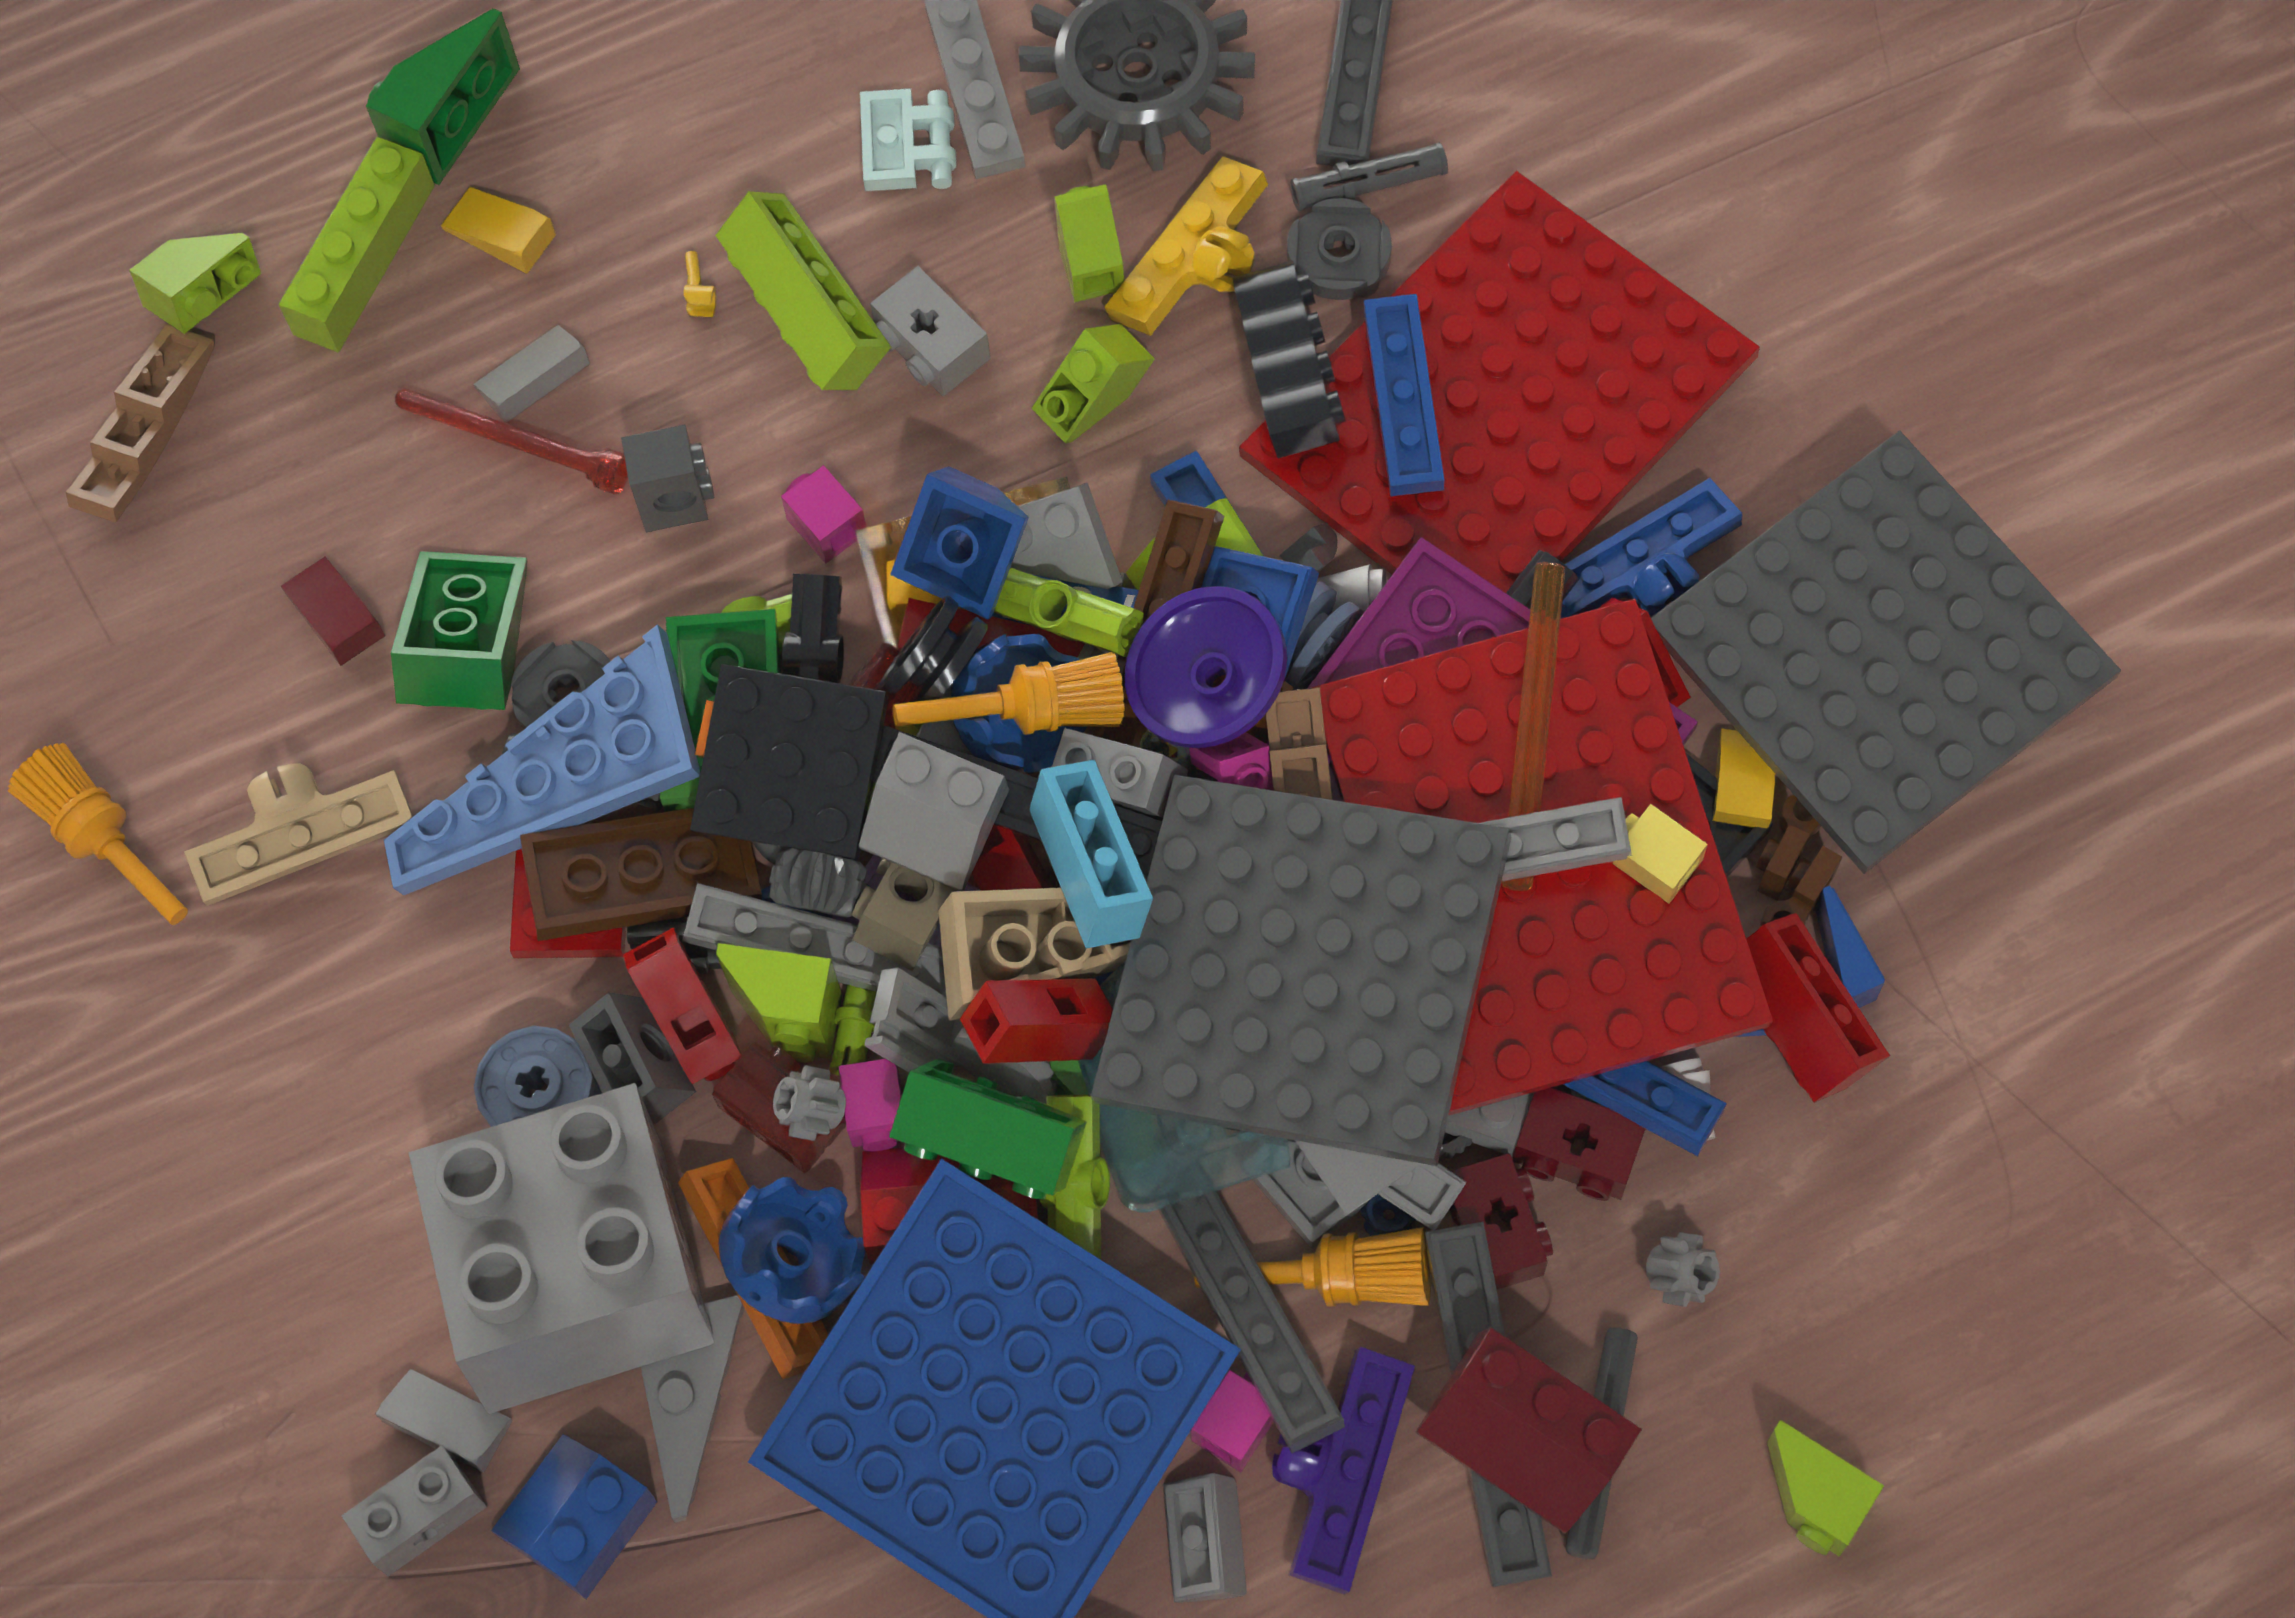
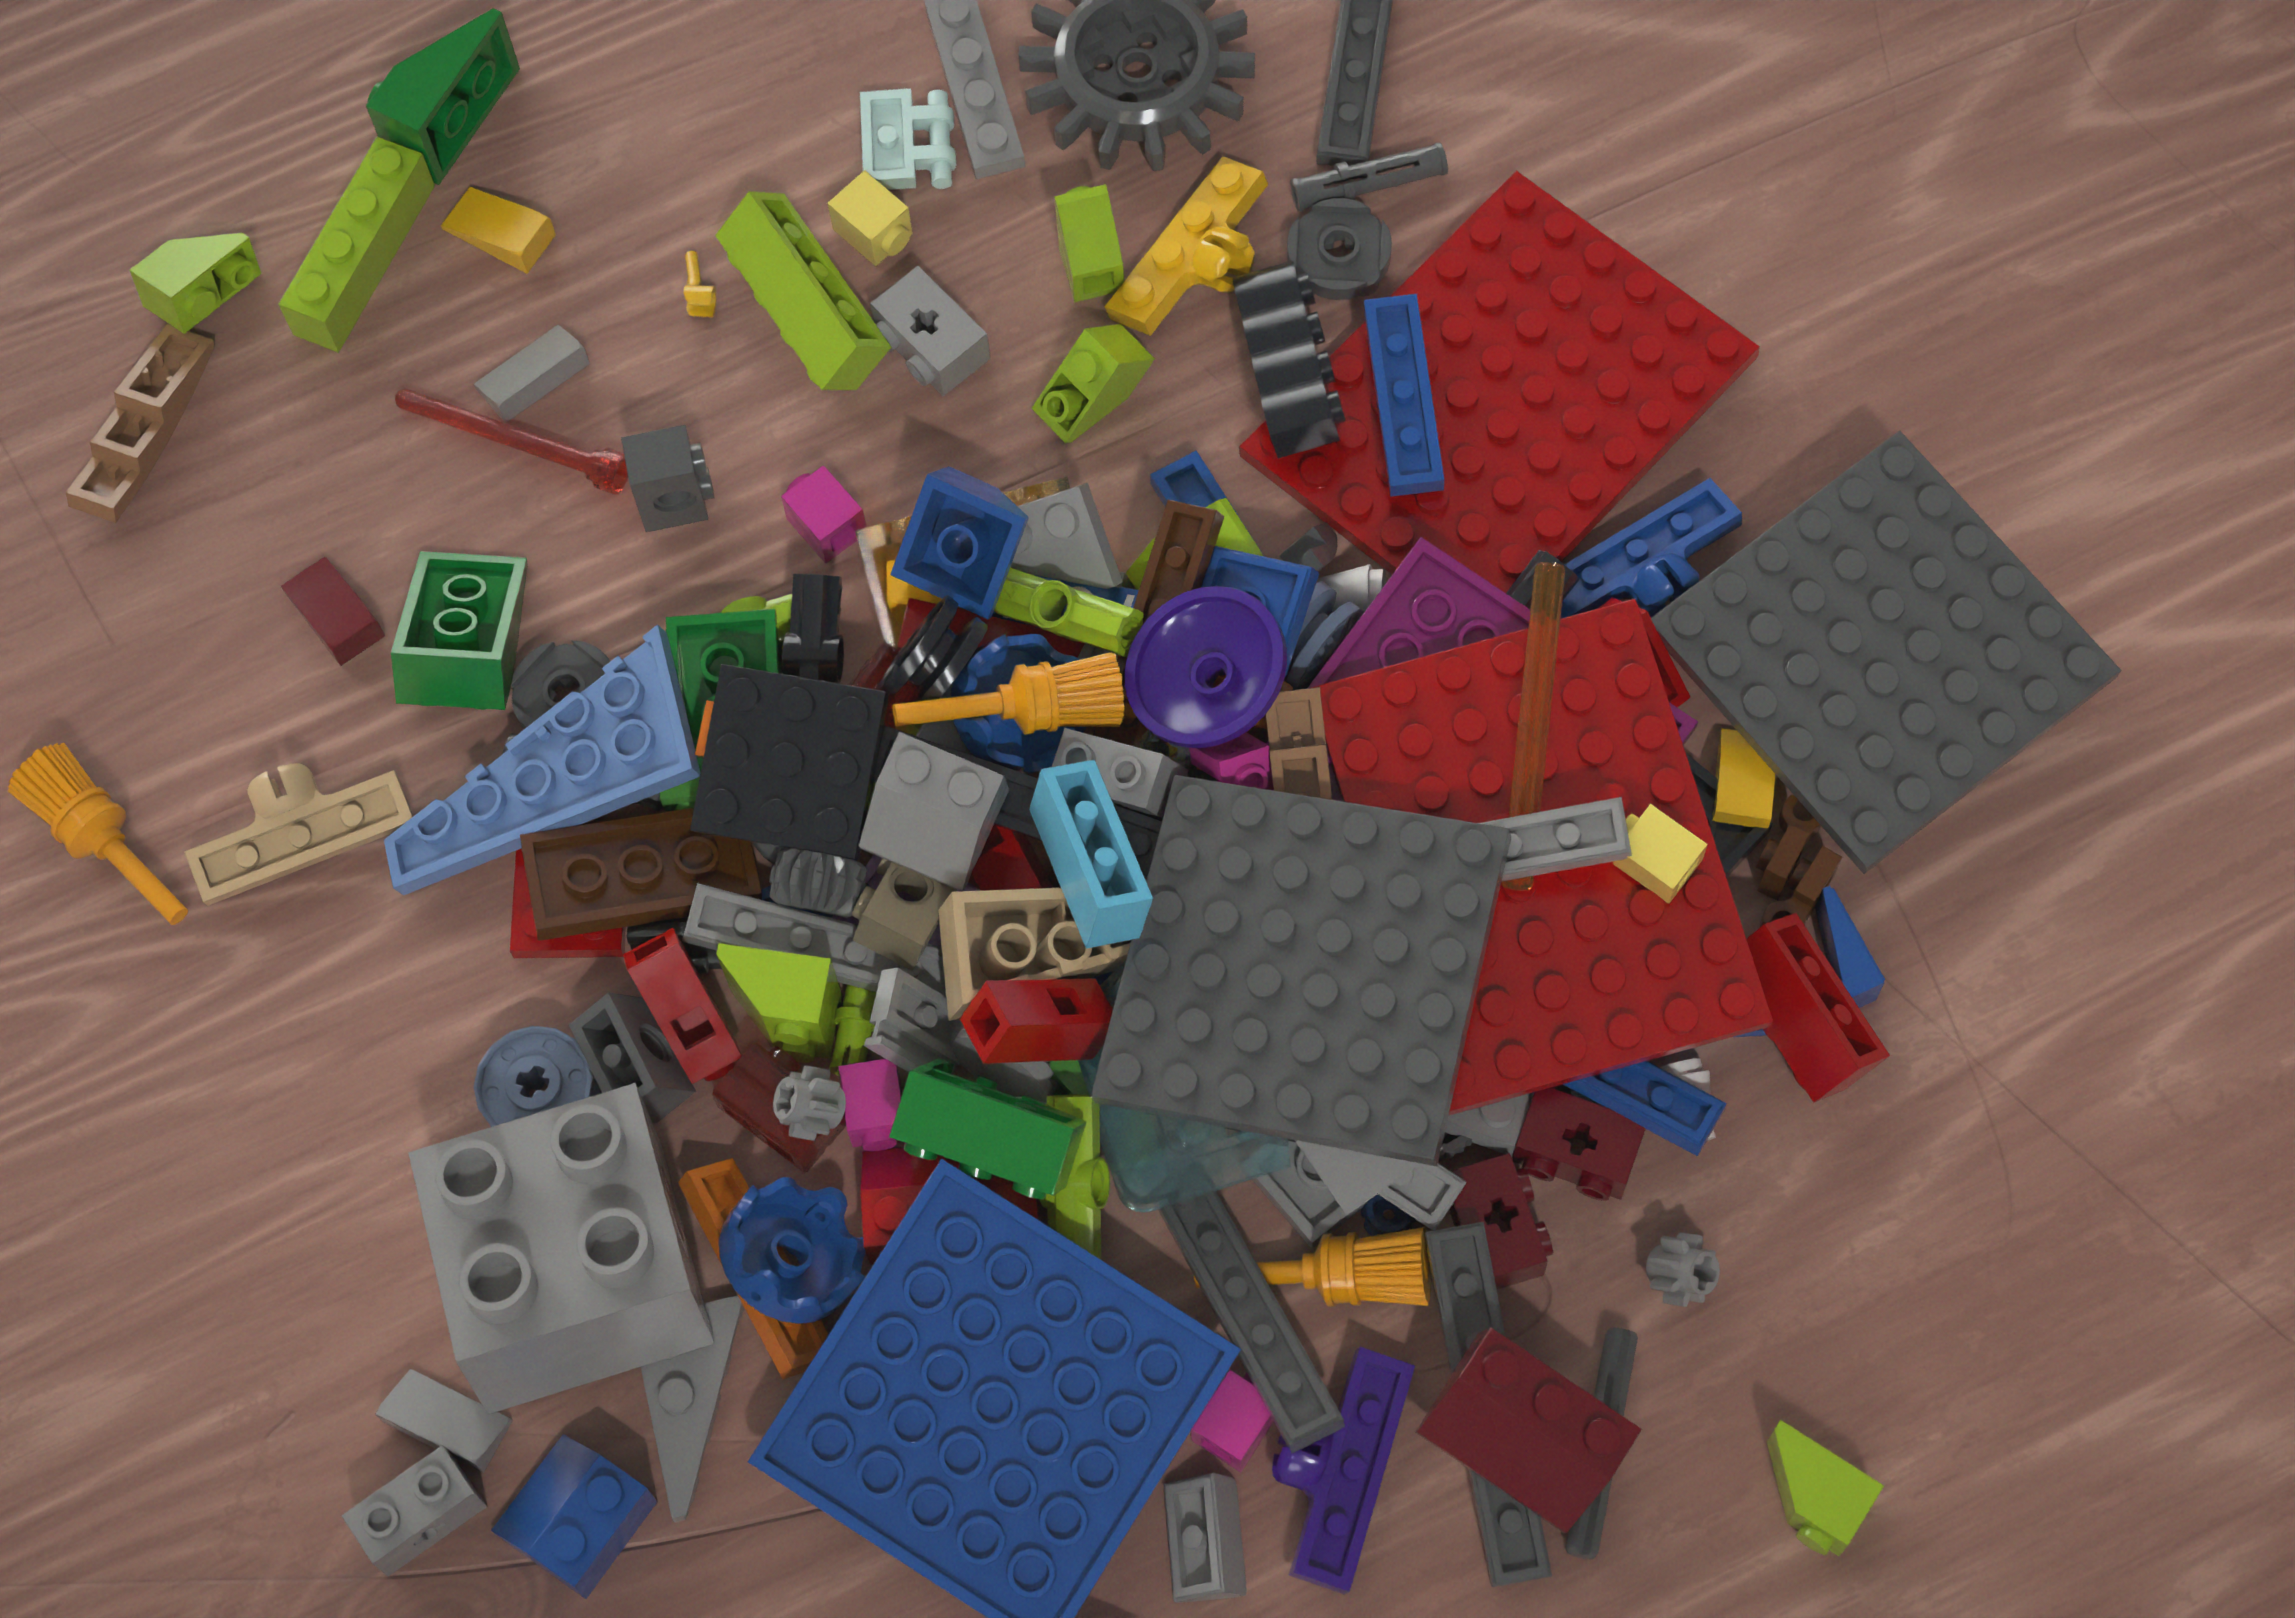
none -> light yellow brick [828,170,913,266]

